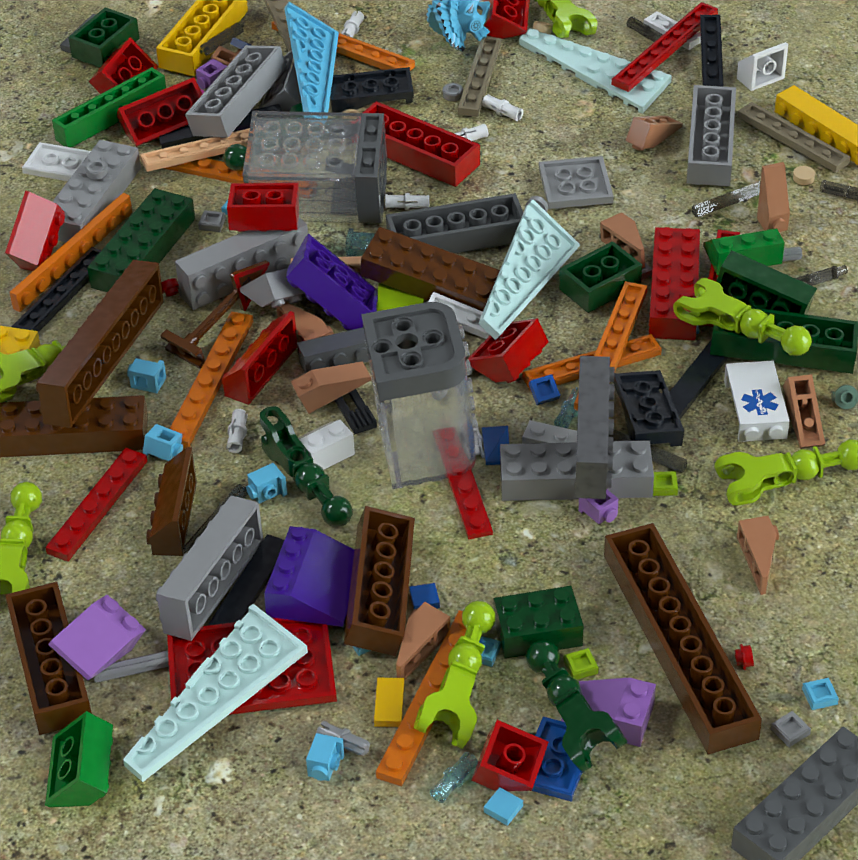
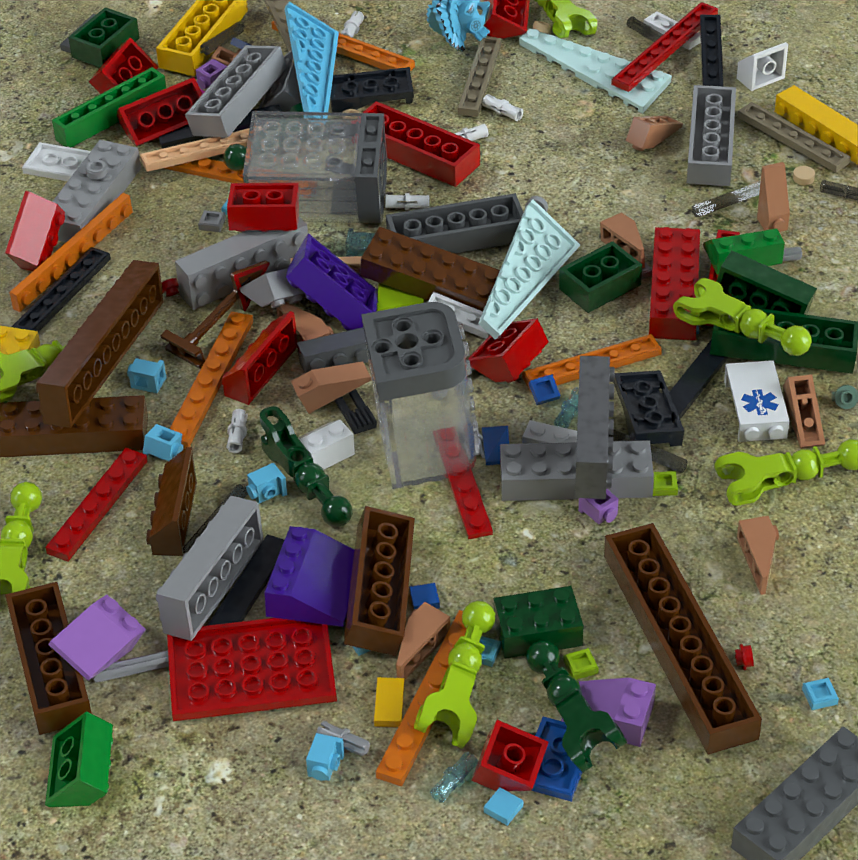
dark green brick [87,188,196,292] -> none
light aqua wing [123,604,308,782] -> none
light grey tile [443,83,463,101] -> none
light grey plate [539,156,614,209] -> none
orange plate [574,281,647,411] -> none
light grey tile [771,711,811,748] -> none
clear smoke piece [795,265,848,286] -> none

